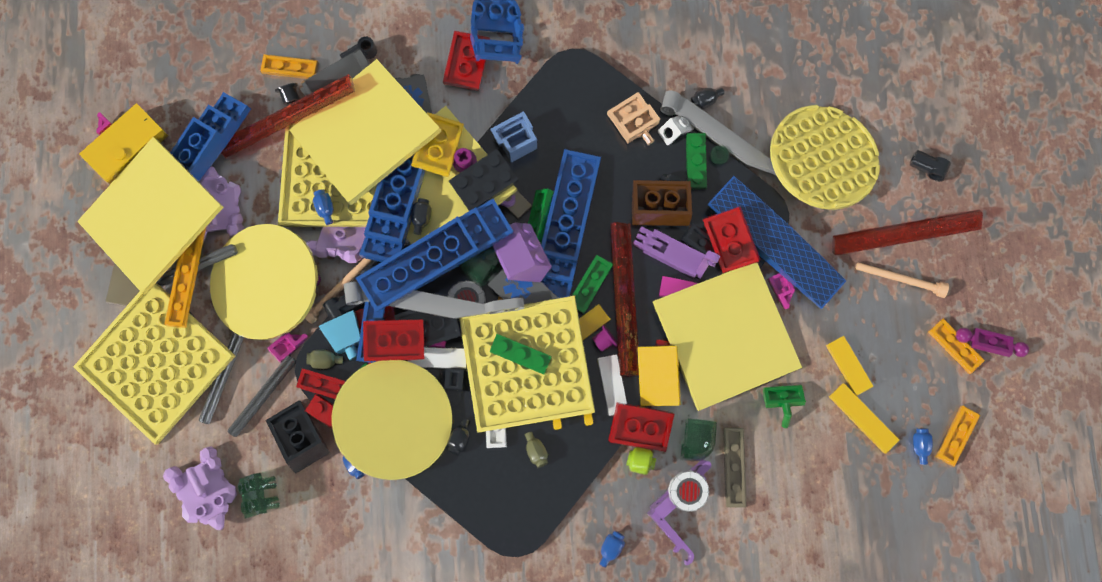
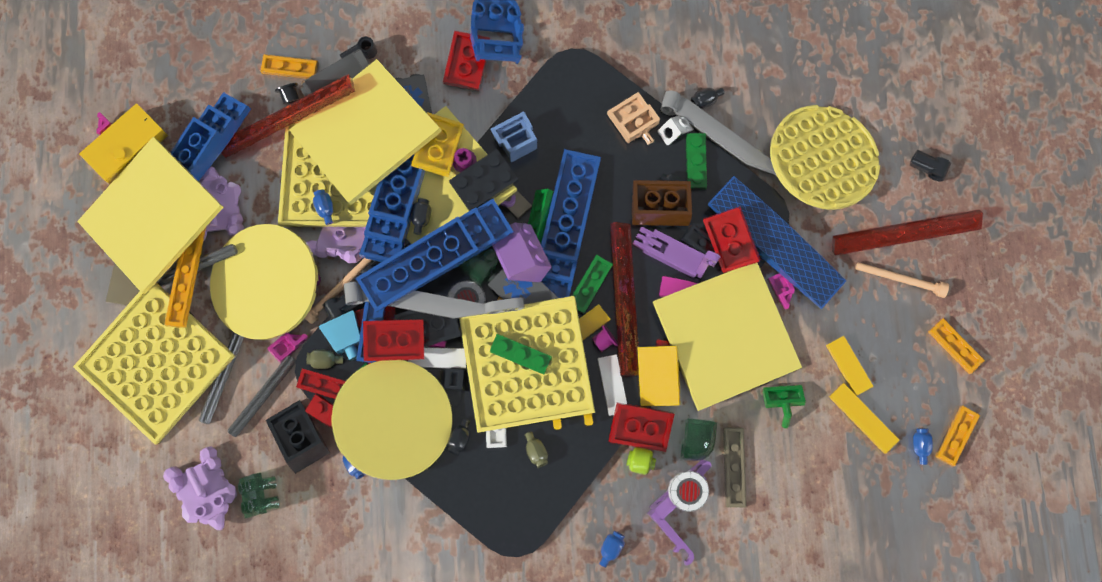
clear green plate [710,146,729,165] -> none
magenta plate [956,328,1029,357] -> none

